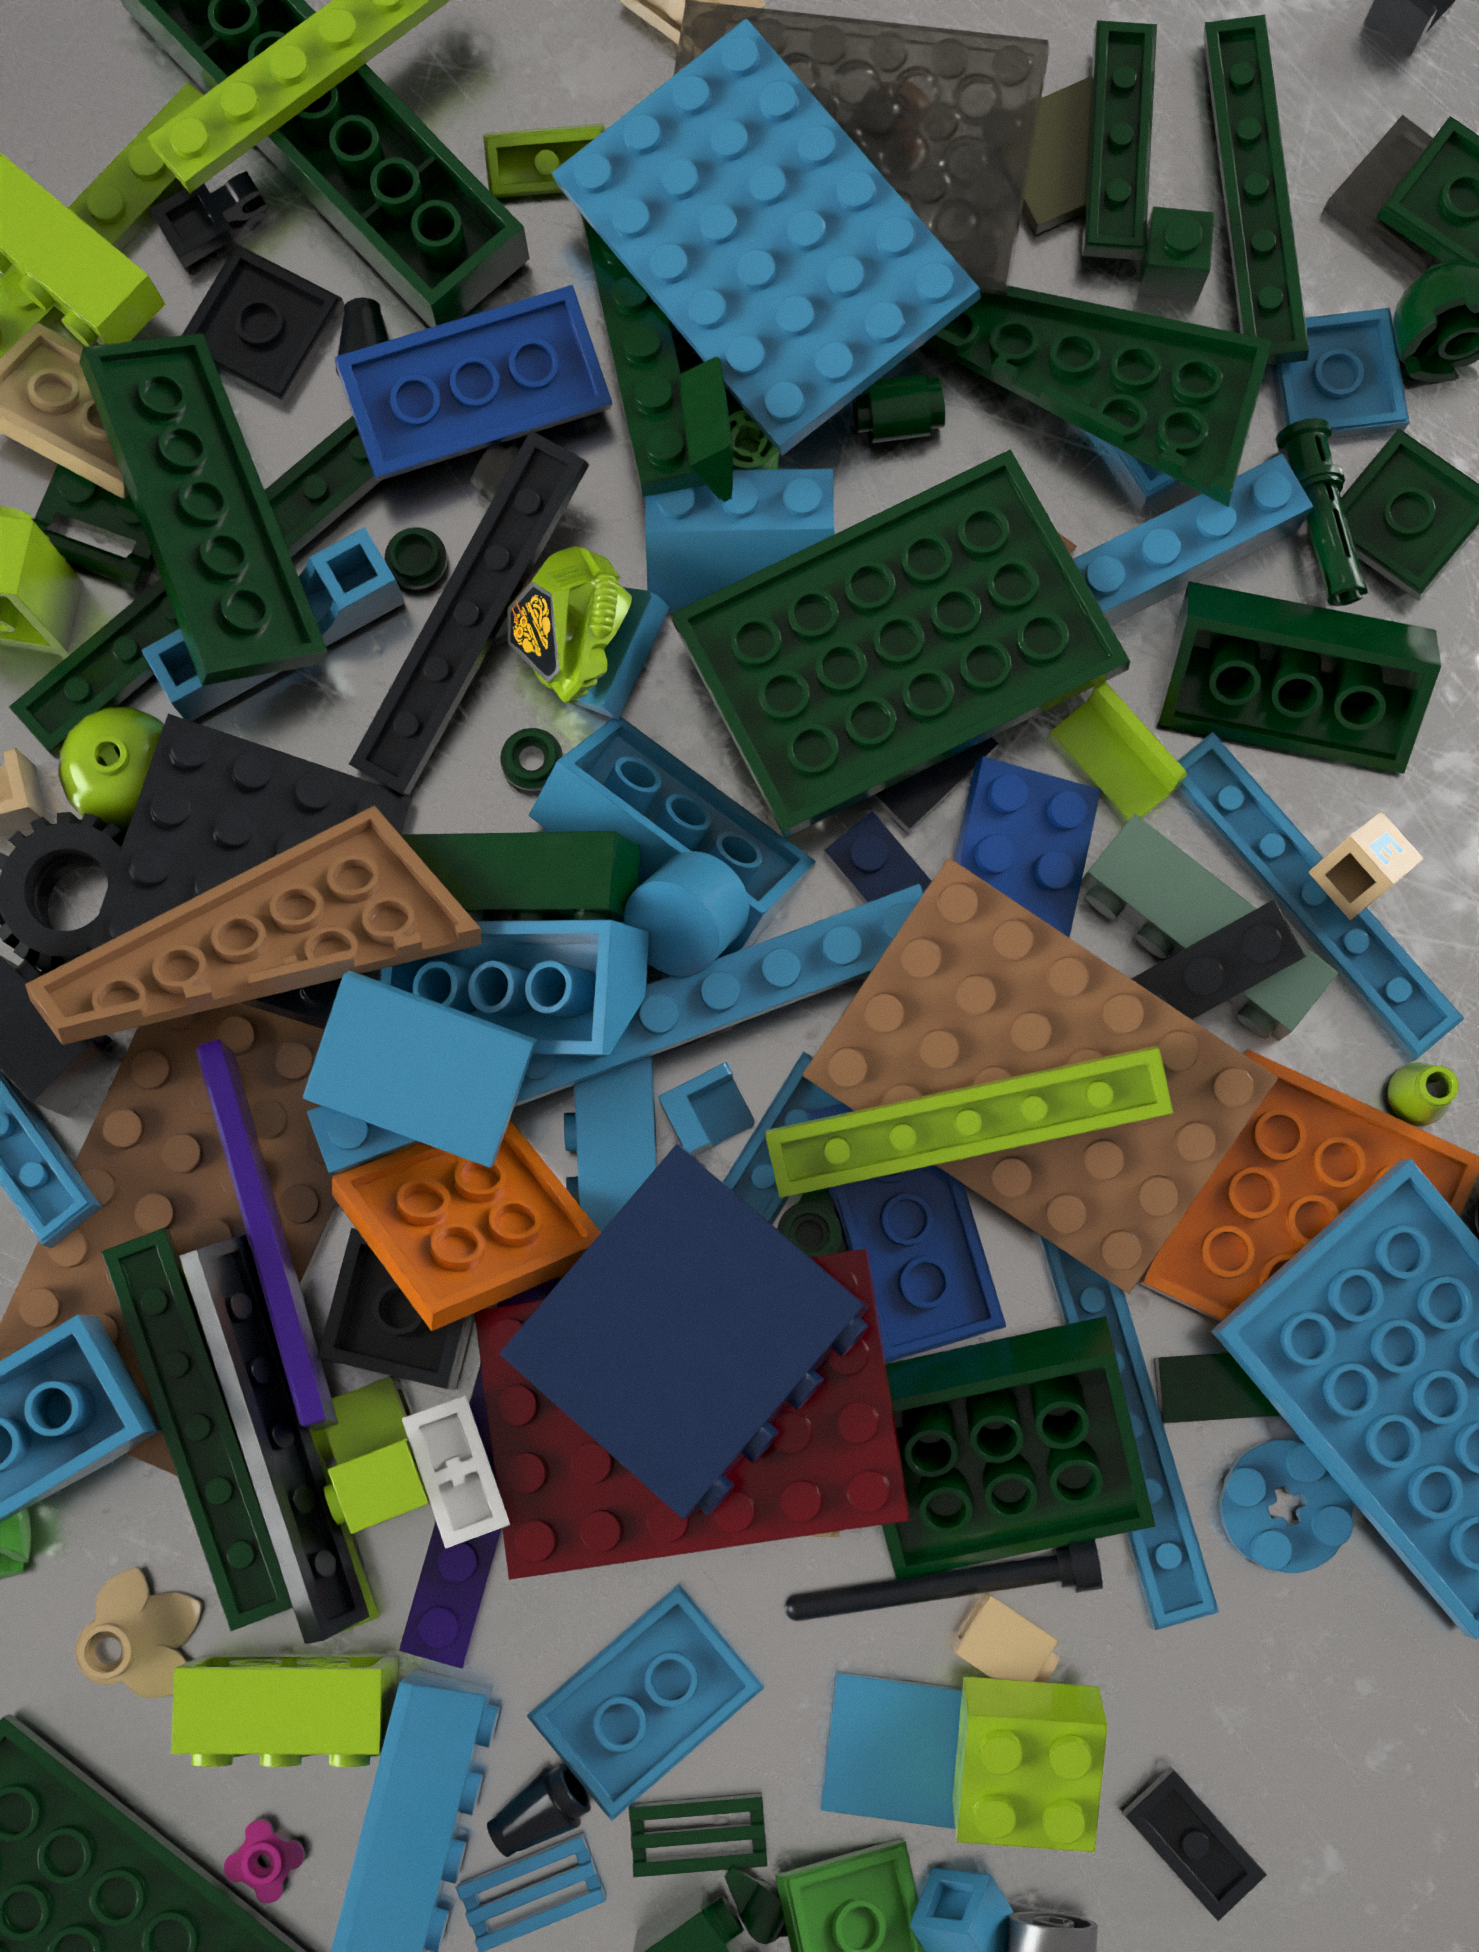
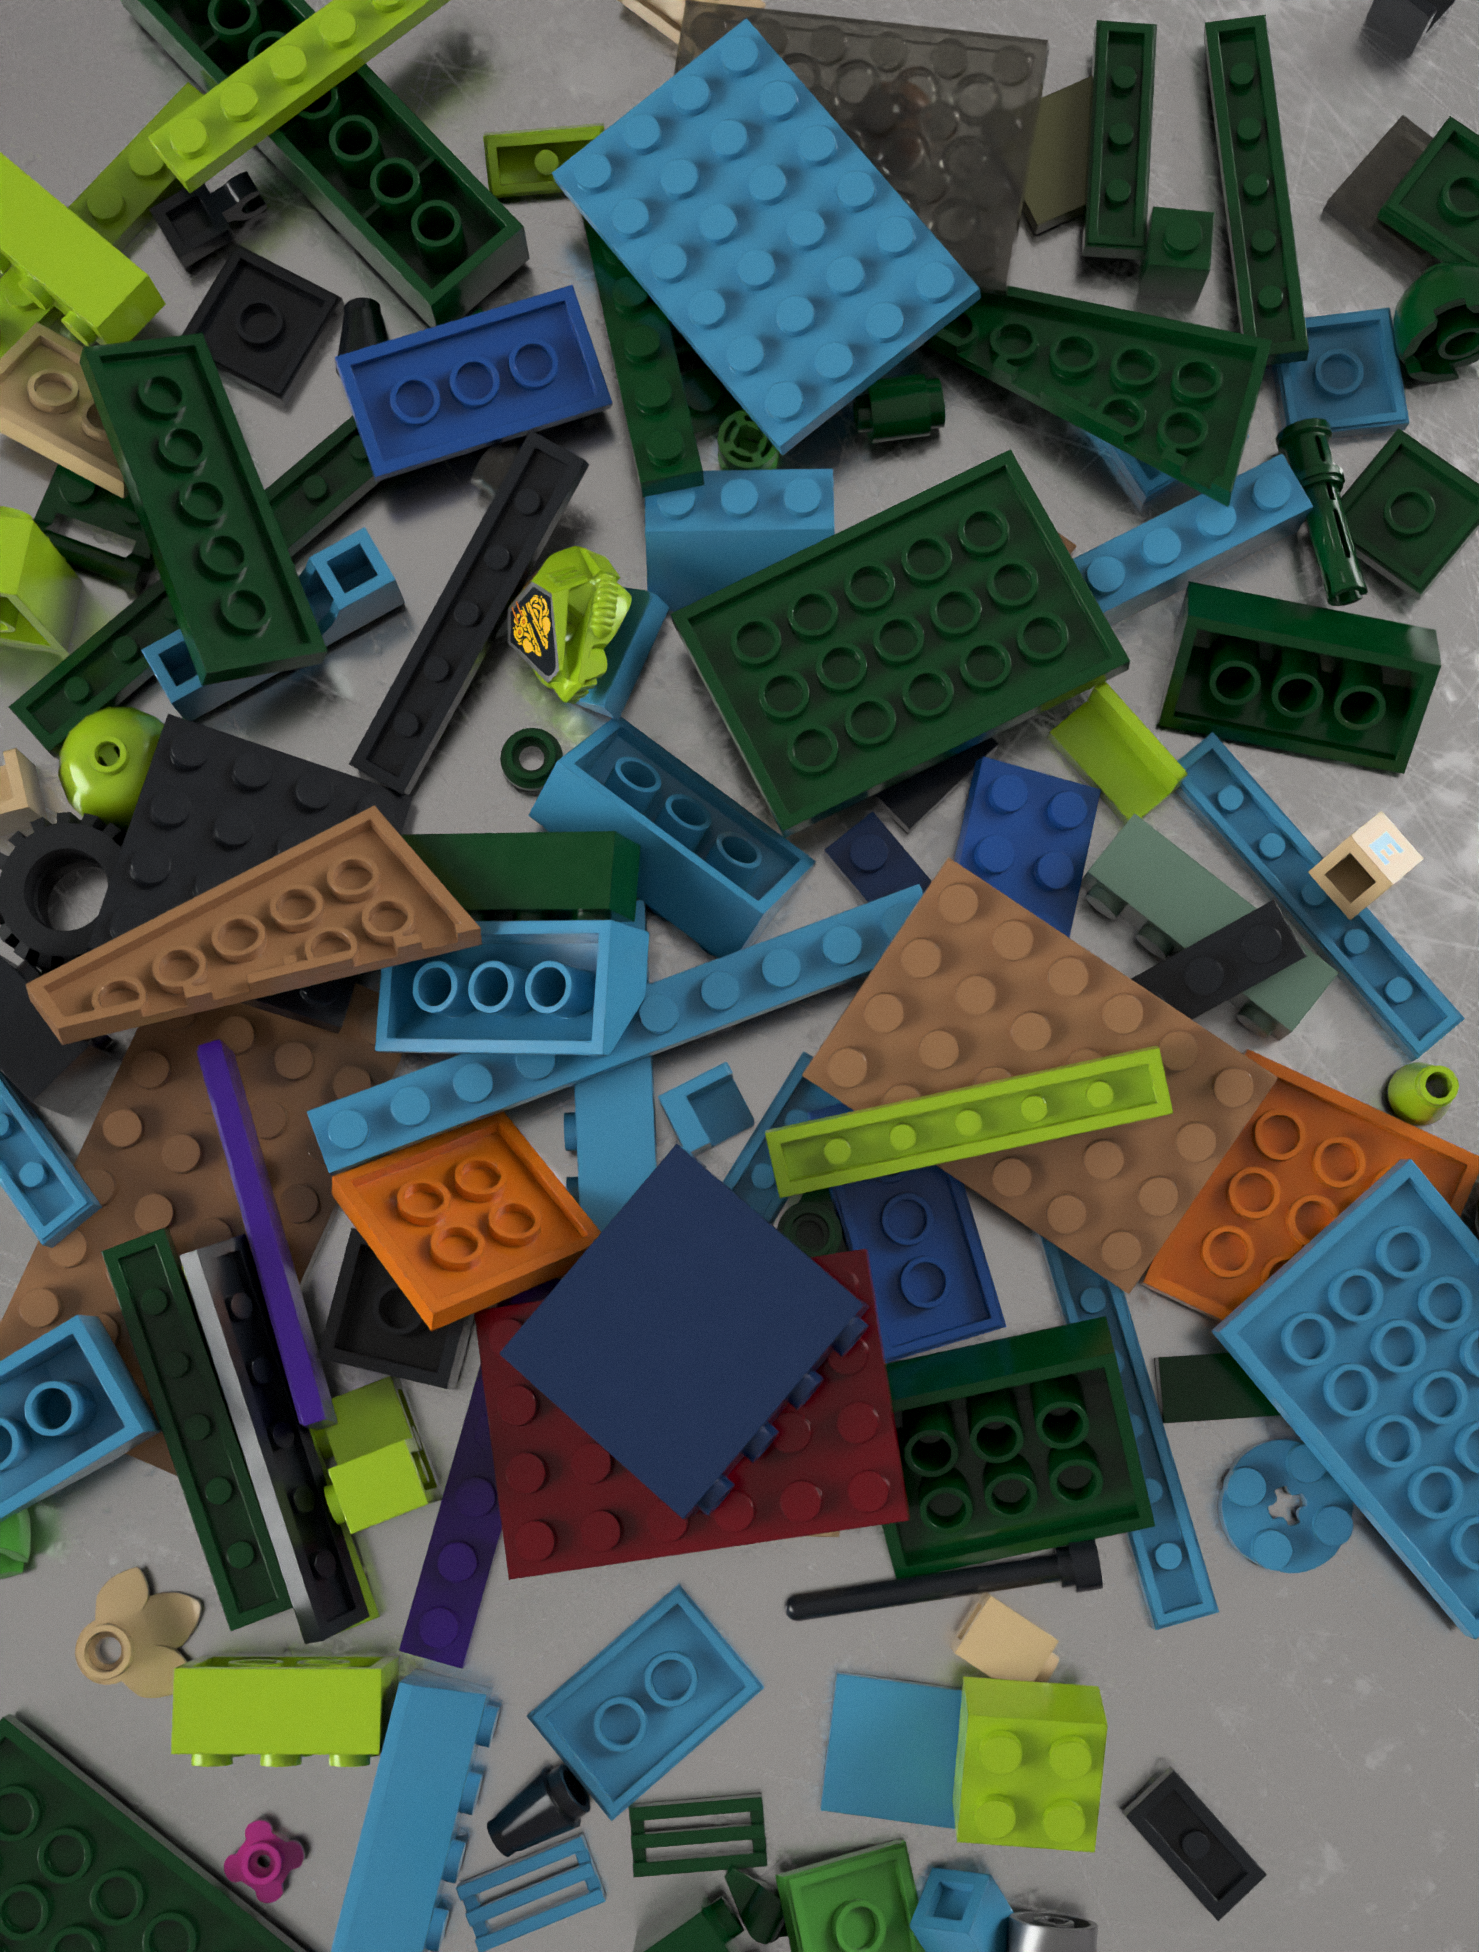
dark azure tile [302,970,537,1168] -> none
dark green plate [385,527,447,589] -> none
white hinge [401,1395,510,1549] -> none
dark azure piece [624,851,750,977] -> none
dark green slope [679,357,733,502] -> none

